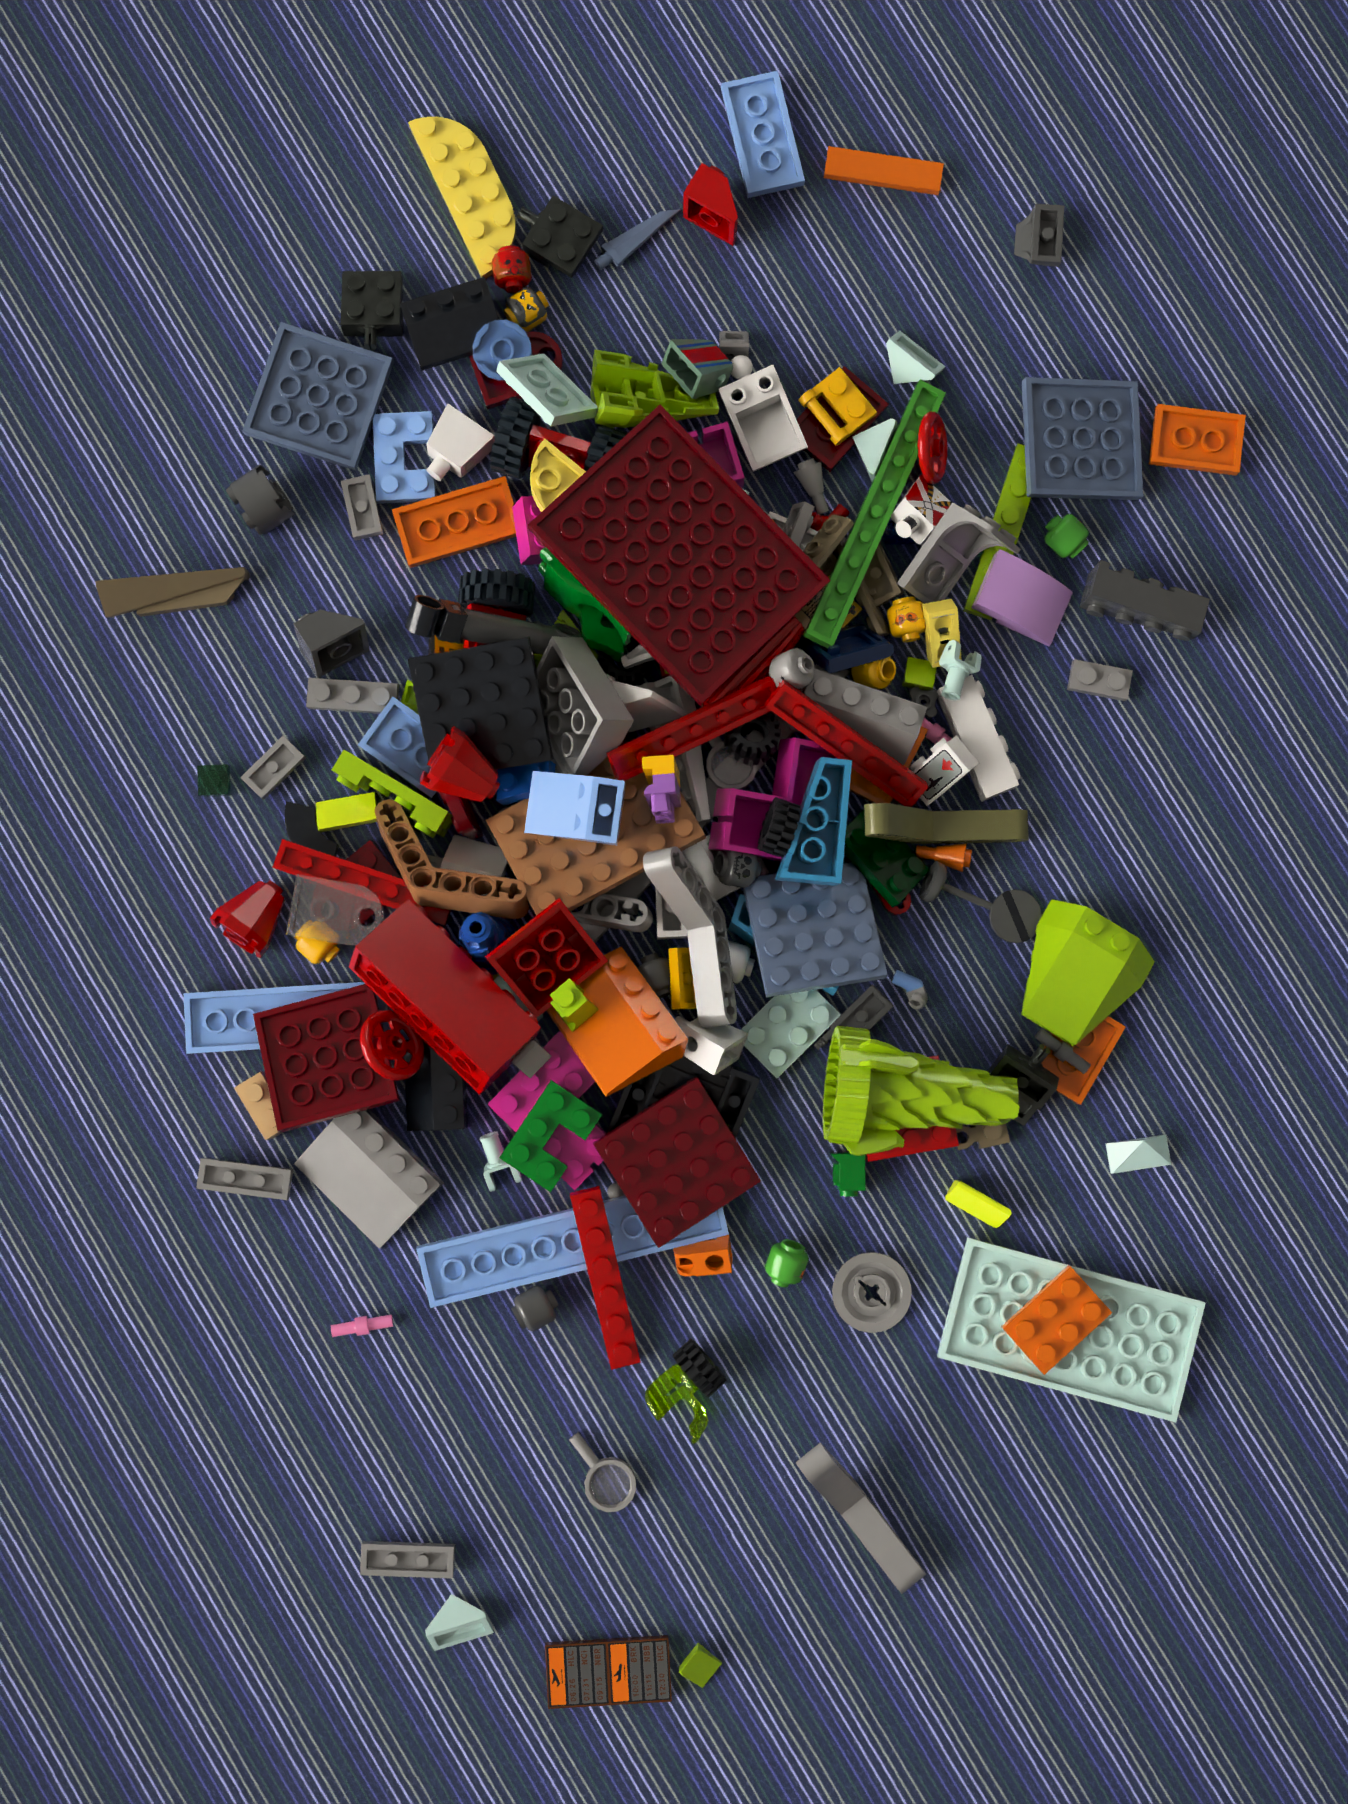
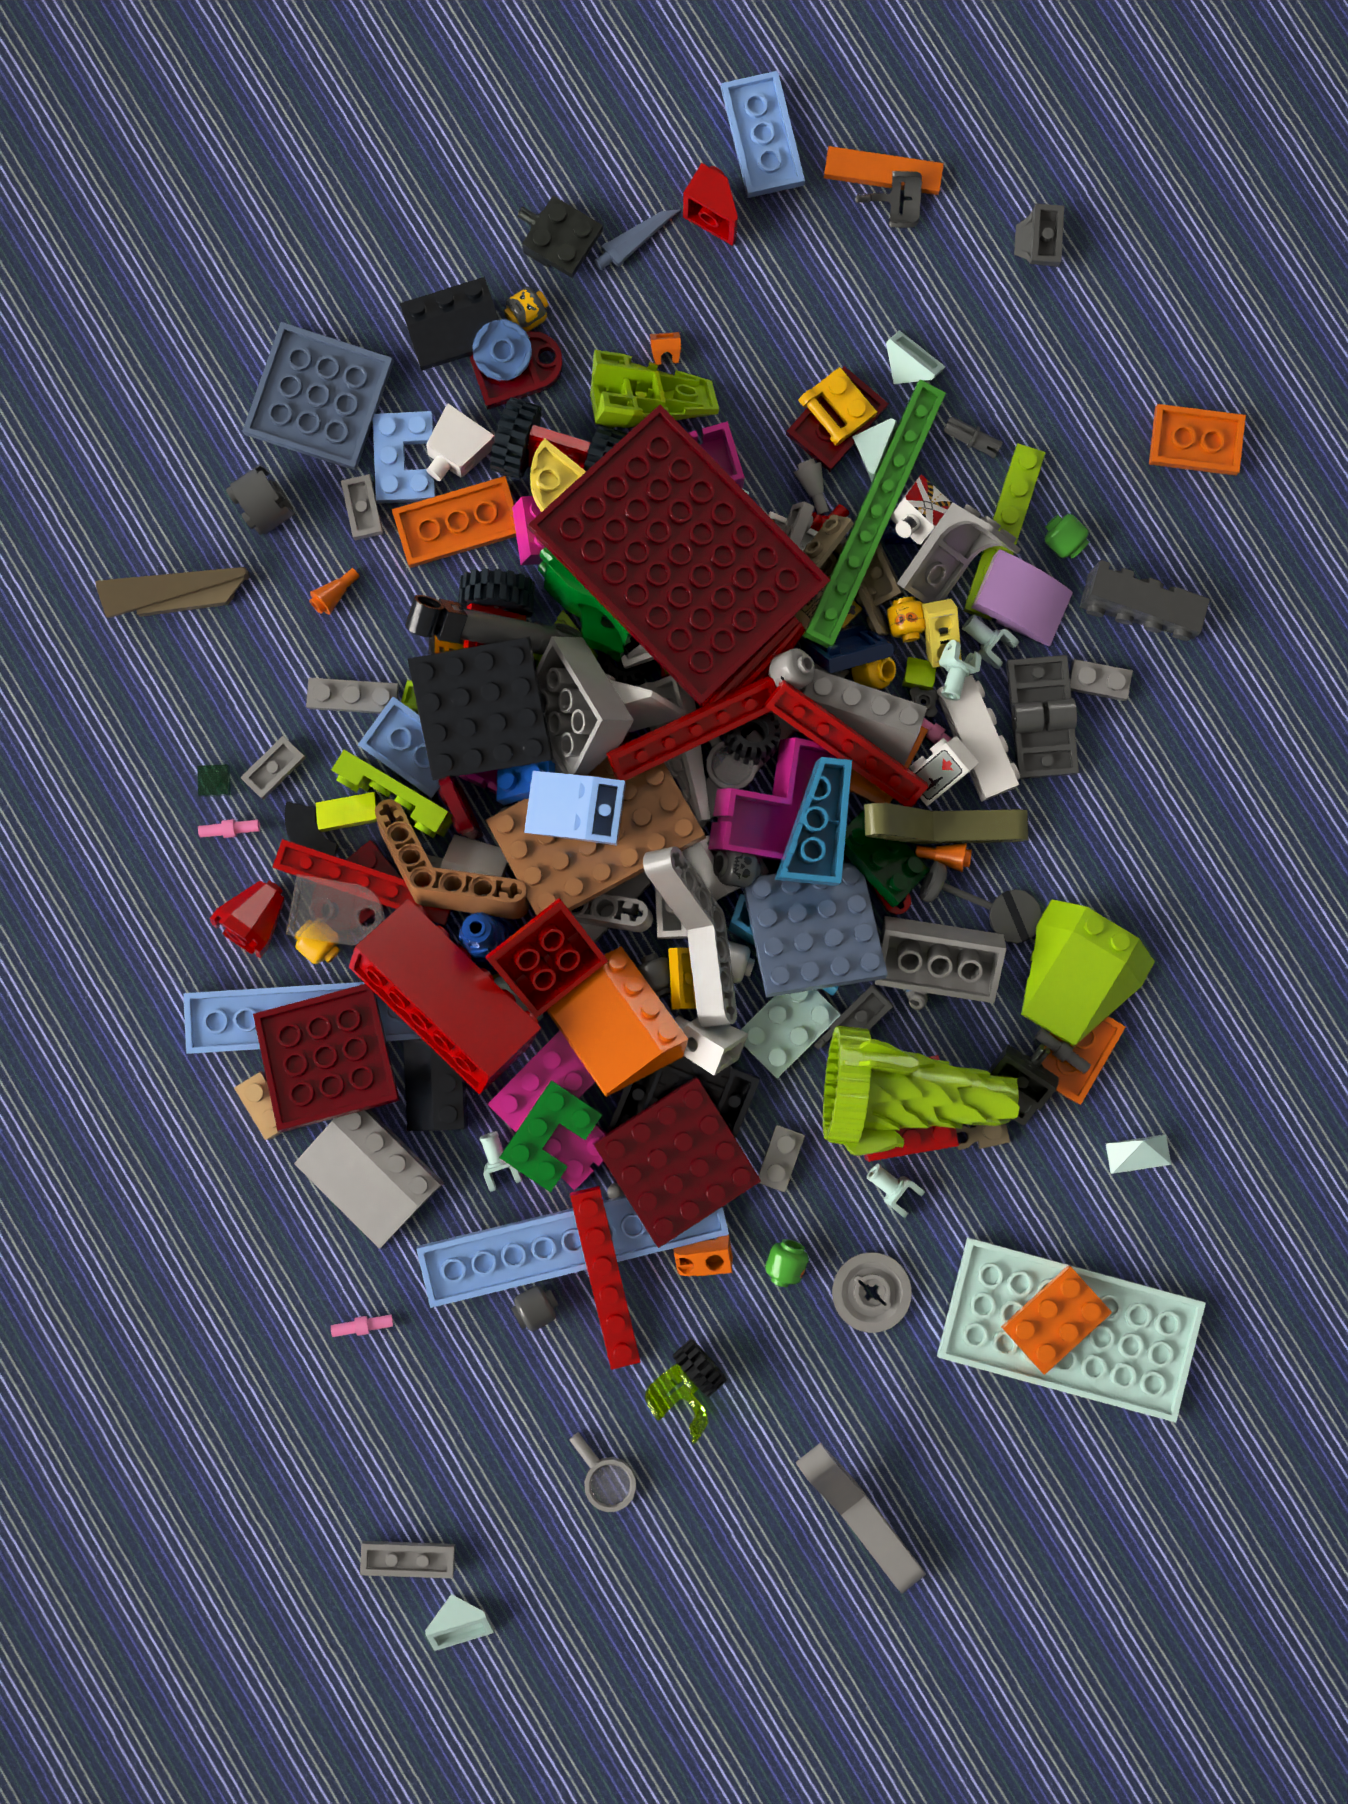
light grey plate [196,1158,293,1200] -> none
dark grey slope [293,609,370,678] -> none
pearl dark grey plate [340,271,403,350] -> none
red plate [360,1010,424,1081] -> none
light yellow plate [408,117,516,279] -> none
red cone [420,726,500,802] -> none
red head [492,245,532,293] -> none
light aqua plate [496,353,599,427] -> none
light grey slope [512,1040,552,1078] -> none
tile [545,1635,672,1709] -> none
lime window [550,978,599,1032] -> none
medium lavender hips [642,755,681,824] -> none
sand green torso [661,339,735,399] -> none
lime slope [679,1643,722,1688] -> none
white slope [718,355,808,472] -> none
light grey slope [719,331,749,357] -> none
black tyre [758,797,801,858] -> none
green window [829,1152,866,1197] -> none
red plate [918,411,948,484] -> none
neon yellow slope [945,1180,1012,1228] -> none
sand blue plate [1022,377,1143,500] -> none
none -> bright pink bar [198,819,260,838]
none -> orange cone [309,568,360,615]
none -> orange tile [650,332,681,365]
none -> light grey plate [758,1125,805,1192]
none -> dark grey helmet [855,171,922,228]
none -> light aqua piece [867,1164,925,1218]
none -> light grey slope [875,916,1007,1003]
none -> dark grey axle [944,417,1003,459]
none -> light aqua piece [962,614,1019,669]
none -> dark grey plate [1006,655,1079,779]

